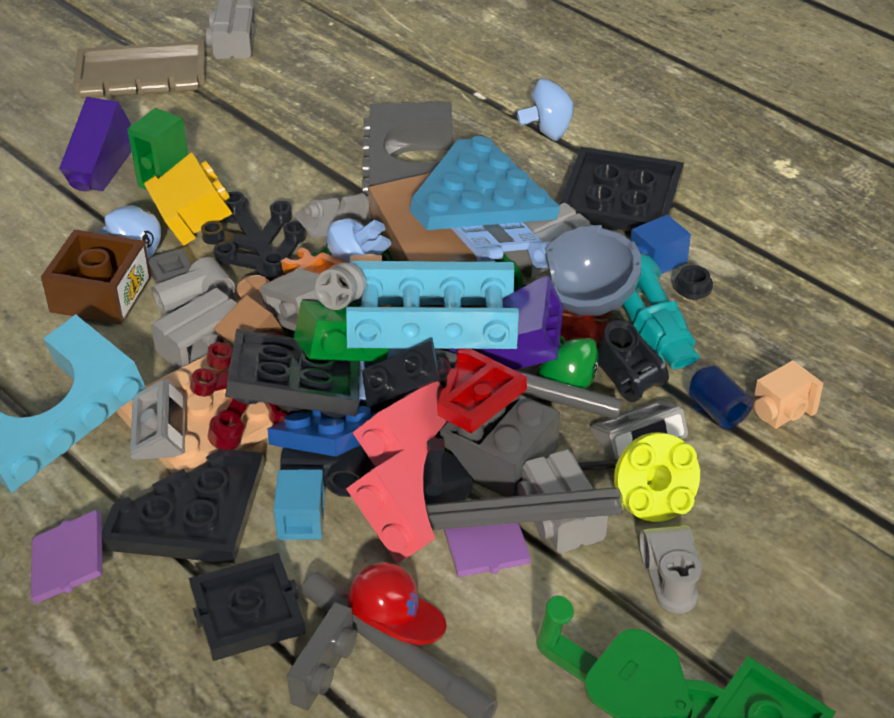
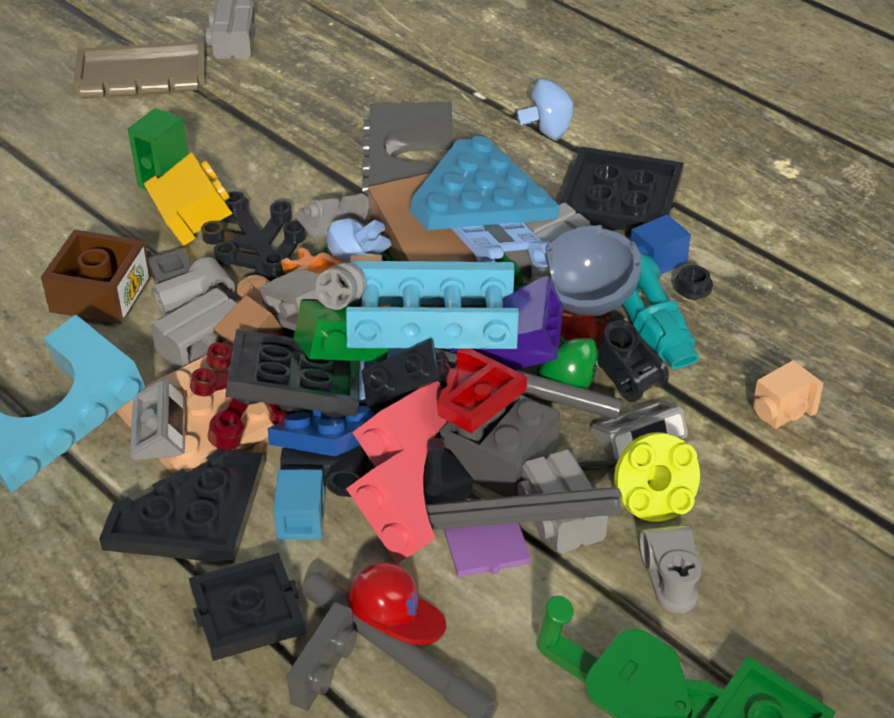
medium lavender piece [31,510,103,604] -> none
dark purple slope [59,97,131,192] -> none
light blue piece [95,205,161,258] -> none
clear blue brick [689,366,753,429] -> none

